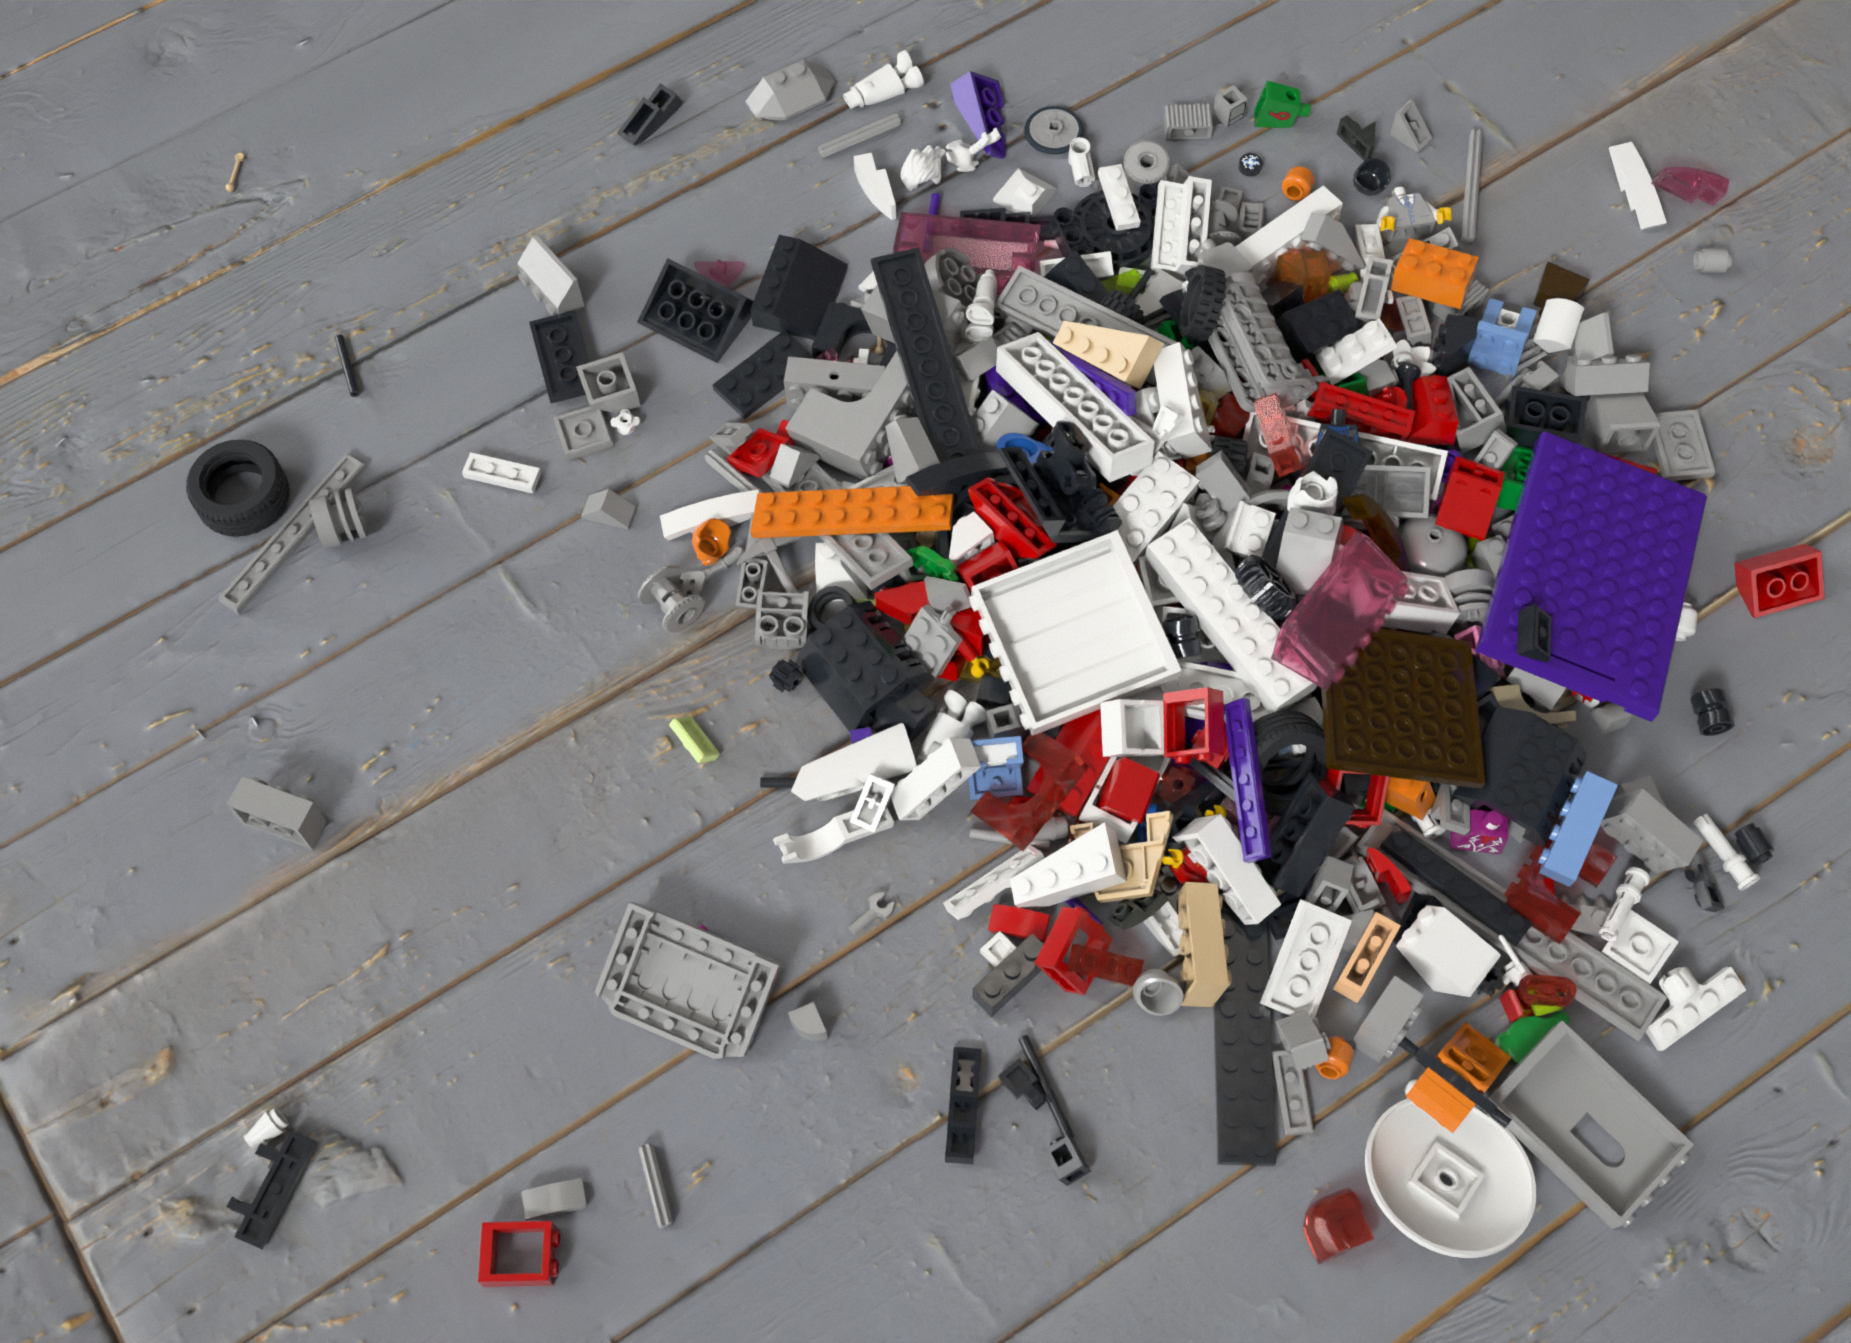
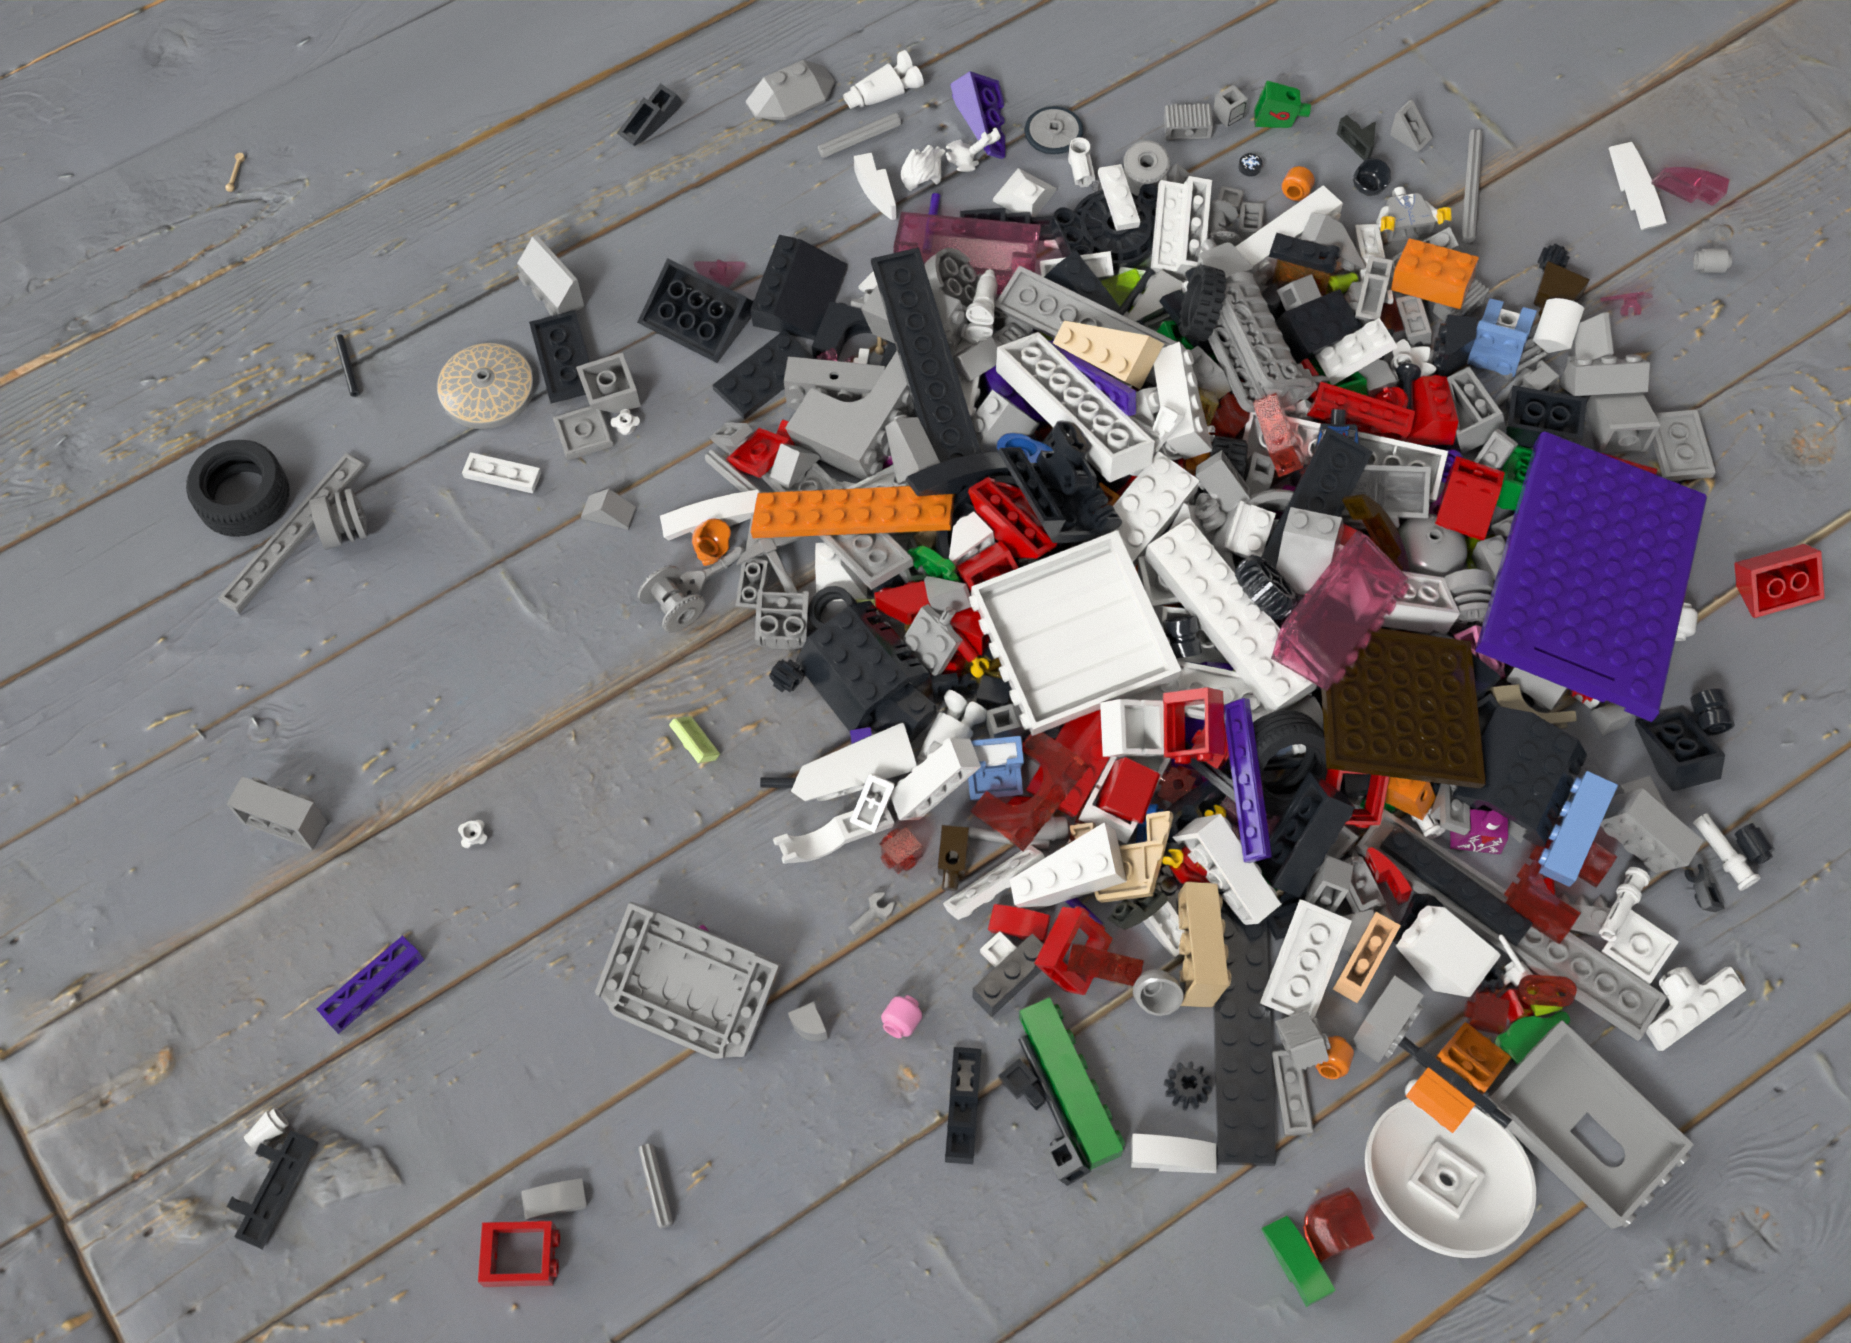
black tyre [1100,289,1145,324] -> none
white hair [1287,471,1338,515] -> none
black slope [1517,604,1551,662] -> none
none -> dark purple fence [316,935,424,1034]
none -> light grey dish [437,343,535,429]
none -> white plate [458,820,487,848]
none -> clear red brick [879,827,923,874]
none -> bright pink head [881,995,922,1038]
none -> black plate [931,673,977,702]
none -> dark brown torso [938,825,969,891]
none -> green brick [1019,997,1125,1170]
none -> white slope [1131,1134,1217,1173]
none -> black gear [1164,1061,1212,1111]
none -> green slope [1261,1216,1336,1308]
none -> black plate [1269,233,1341,273]
none -> light grey brick [1277,274,1321,311]
none -> clear red brick [1464,992,1510,1035]
none -> black gear [1538,244,1570,272]
none -> clear pink piece [1600,292,1653,316]
none -> black slope [1635,708,1725,791]

